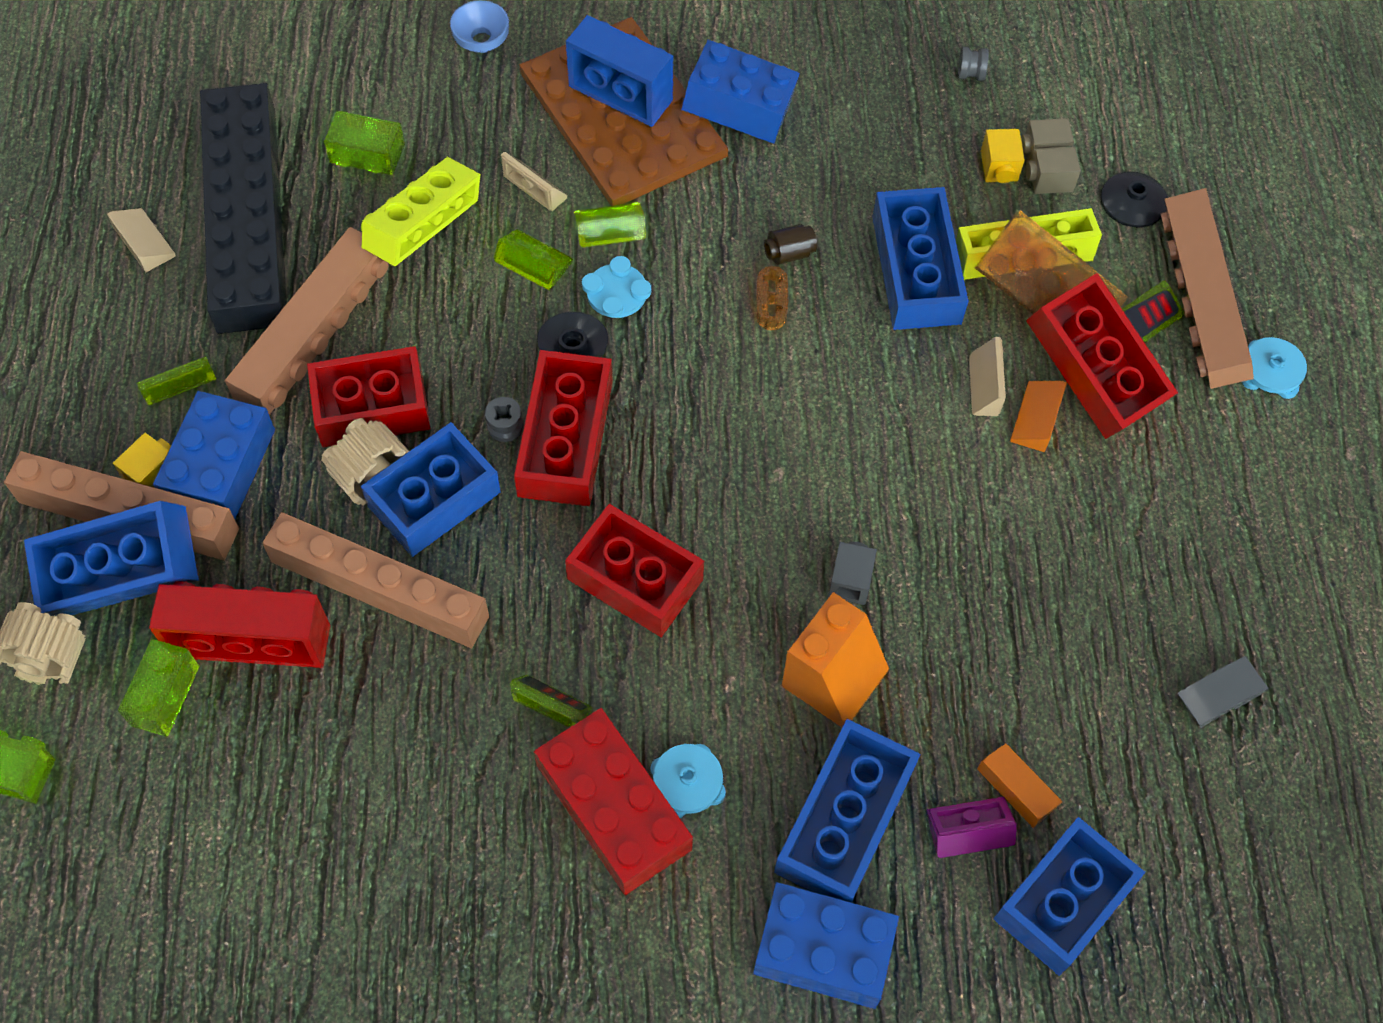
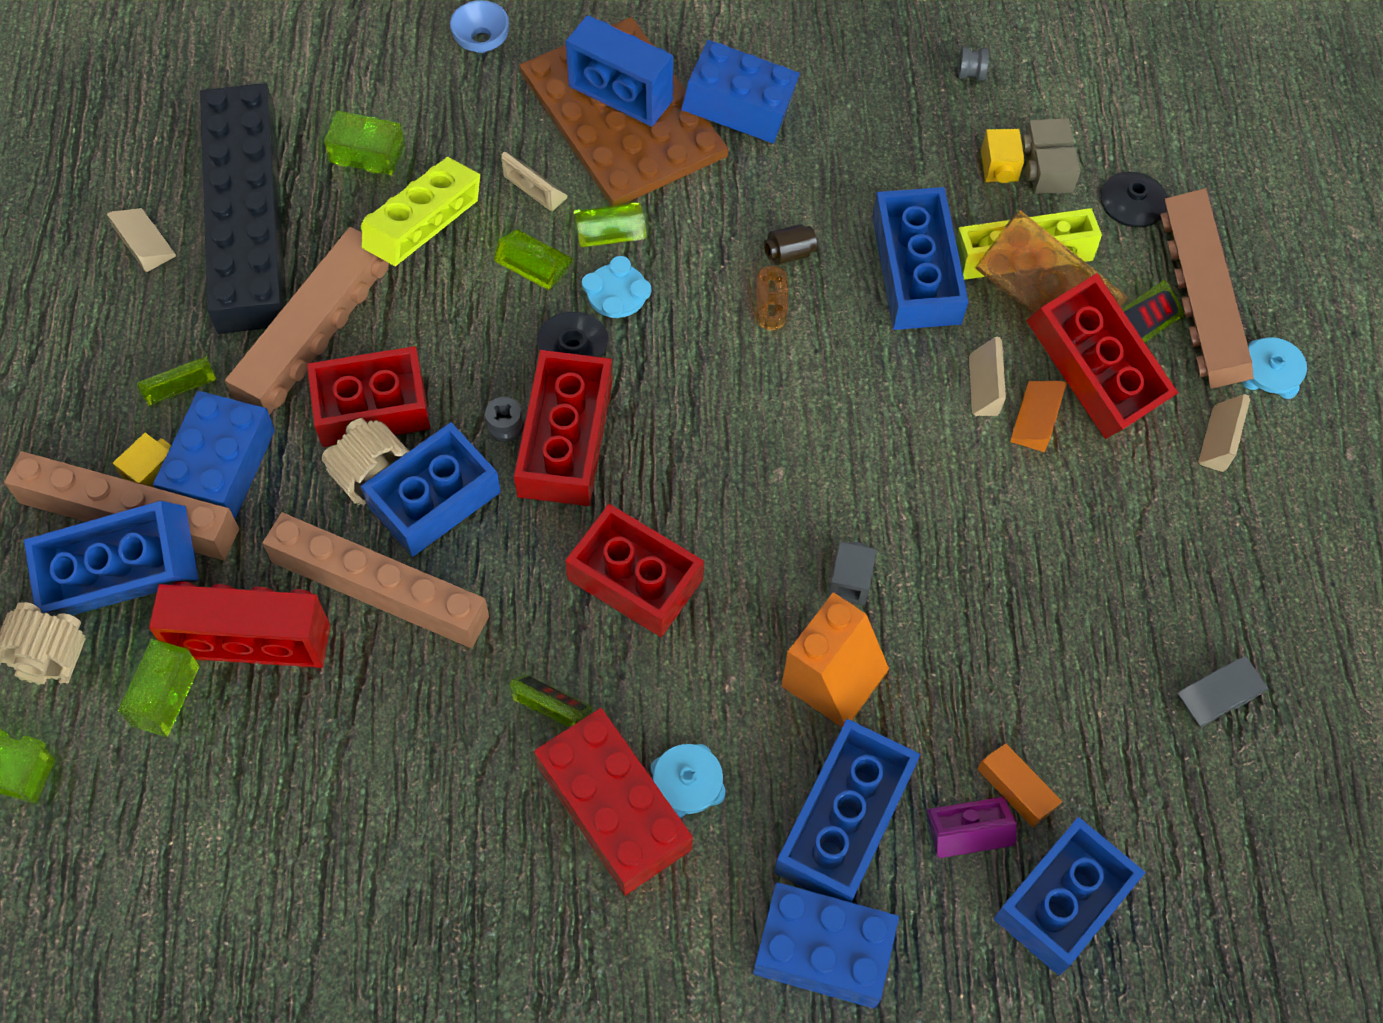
none -> tan slope [1198,394,1250,472]

